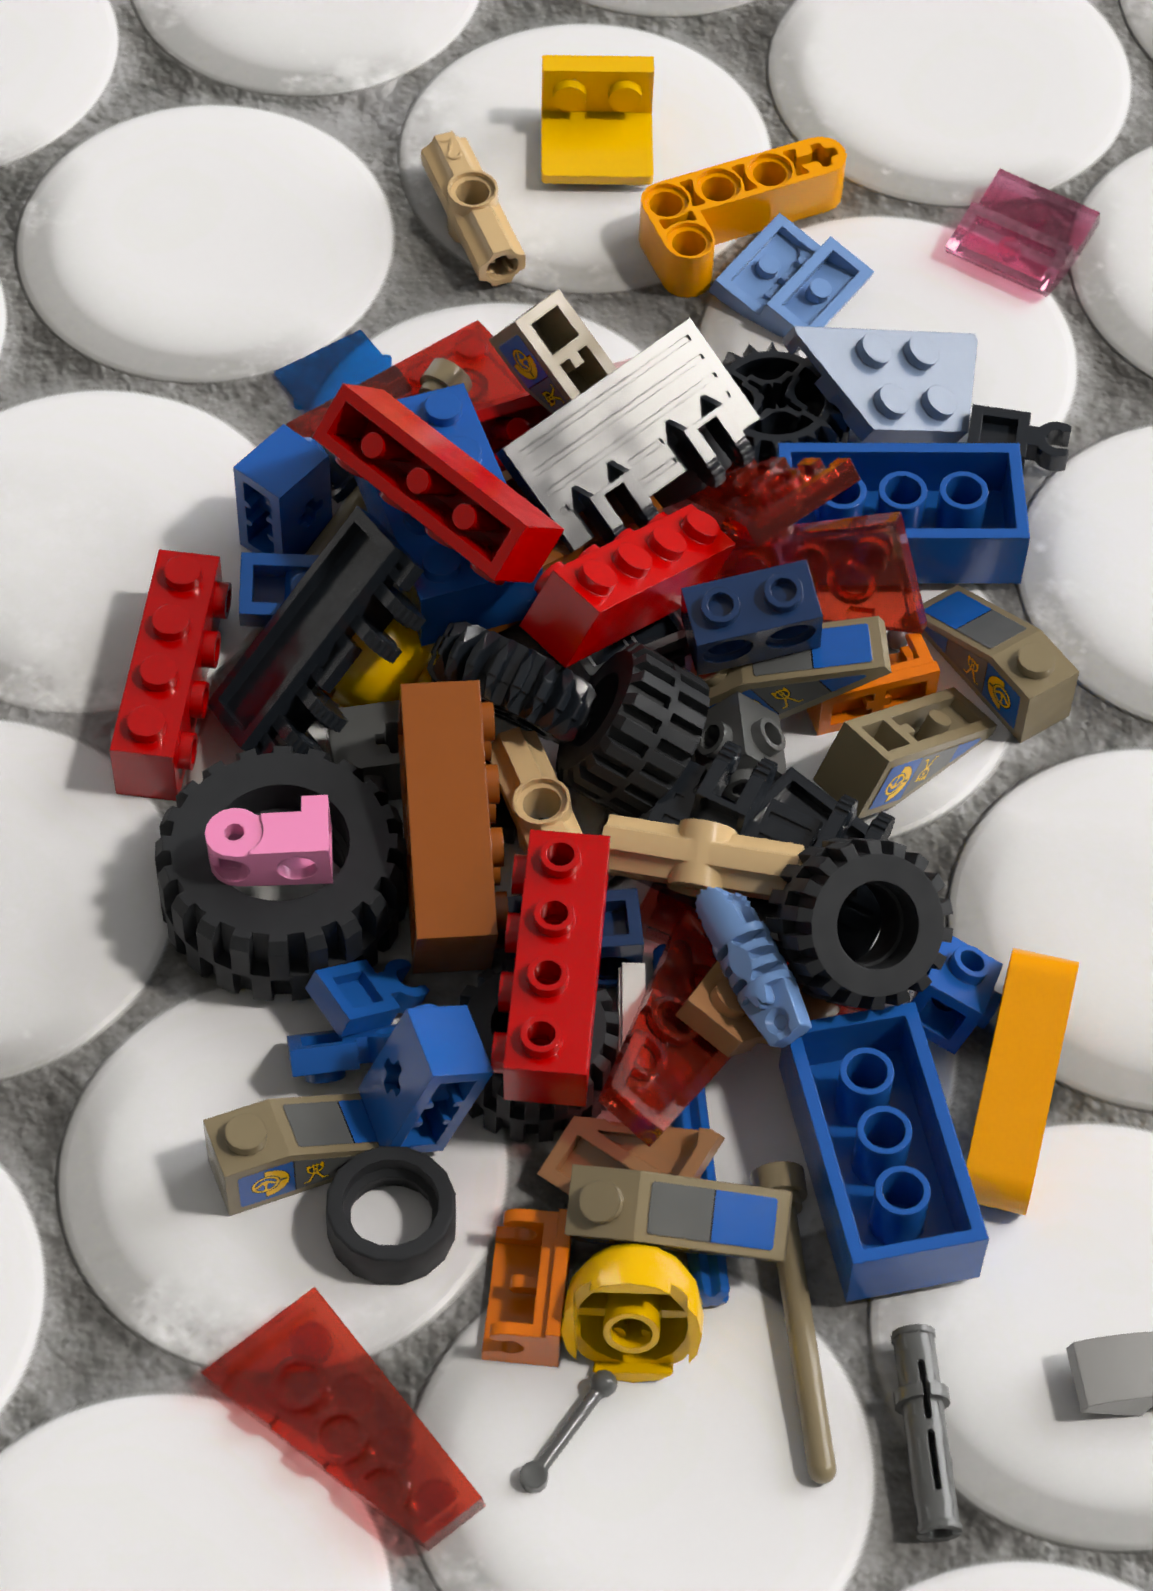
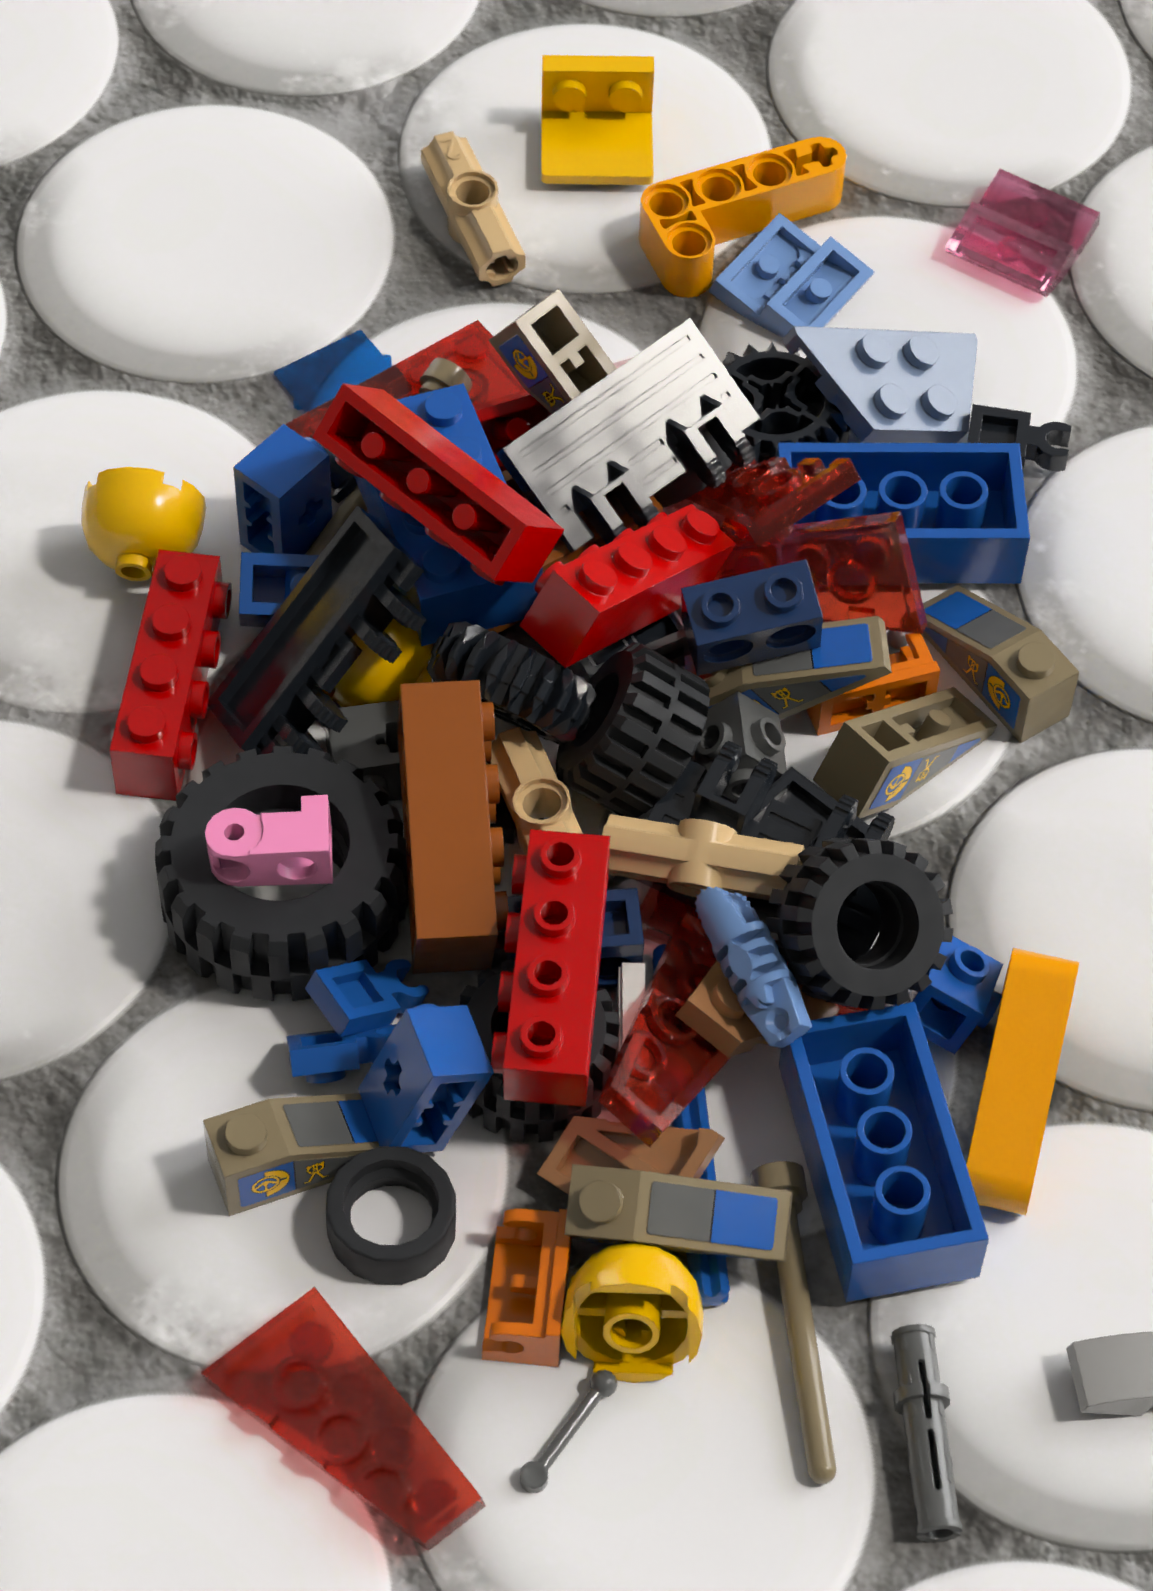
none -> yellow cylinder [81,467,206,581]

